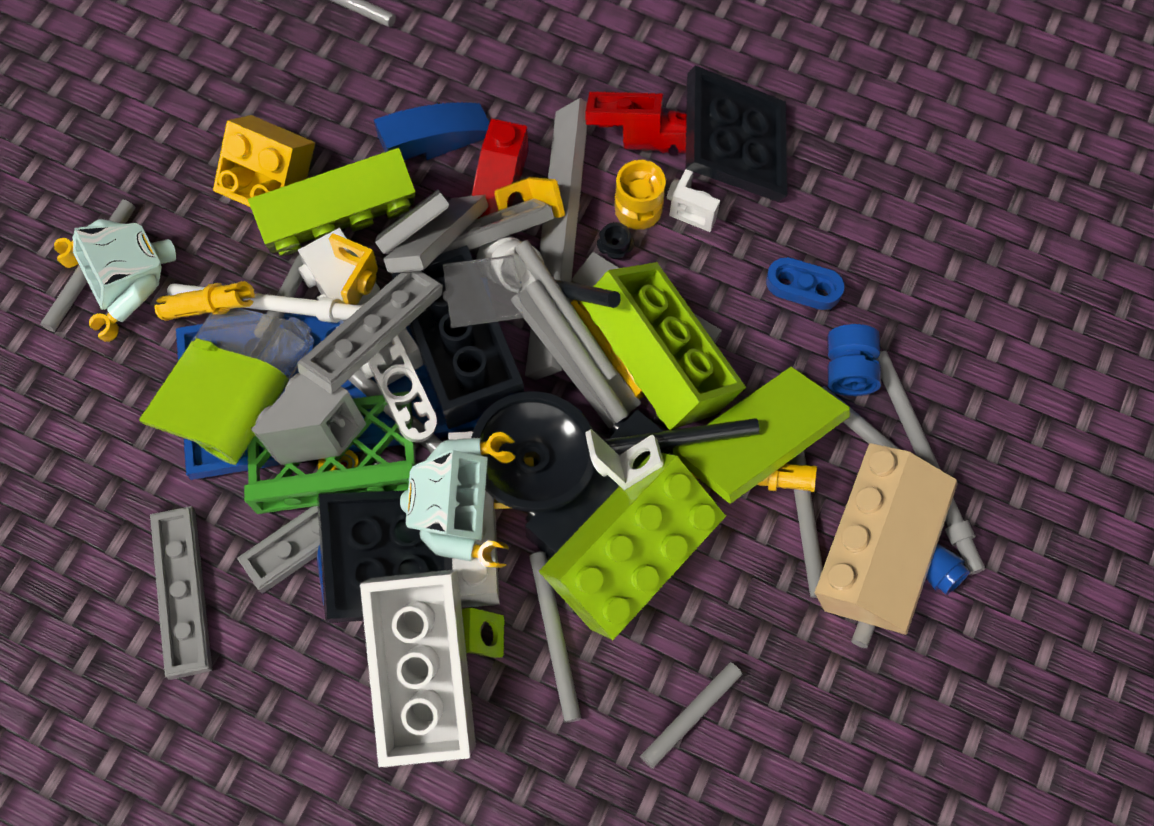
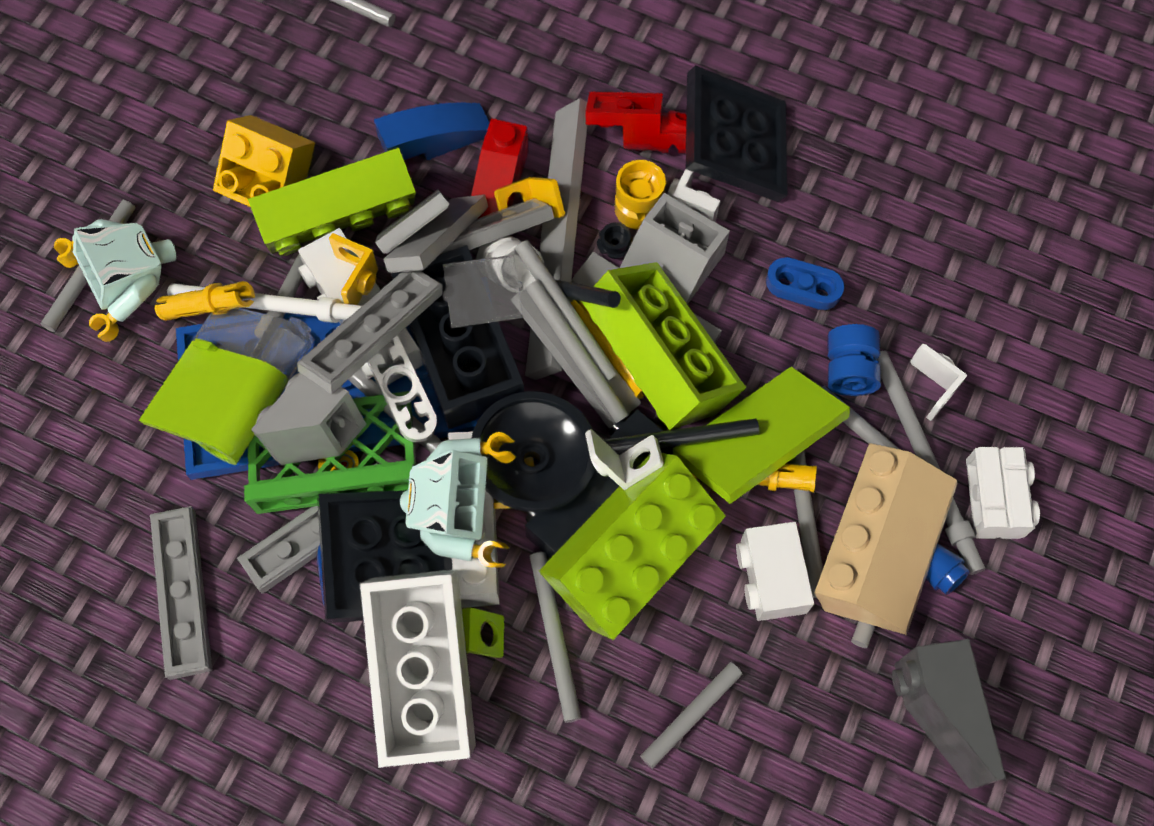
none -> light grey slope [620,193,730,305]
none -> white brick [736,522,814,621]
none -> dark grey slope [892,639,1006,789]
none -> white bracket [910,344,967,421]
none -> white brick [966,447,1040,539]

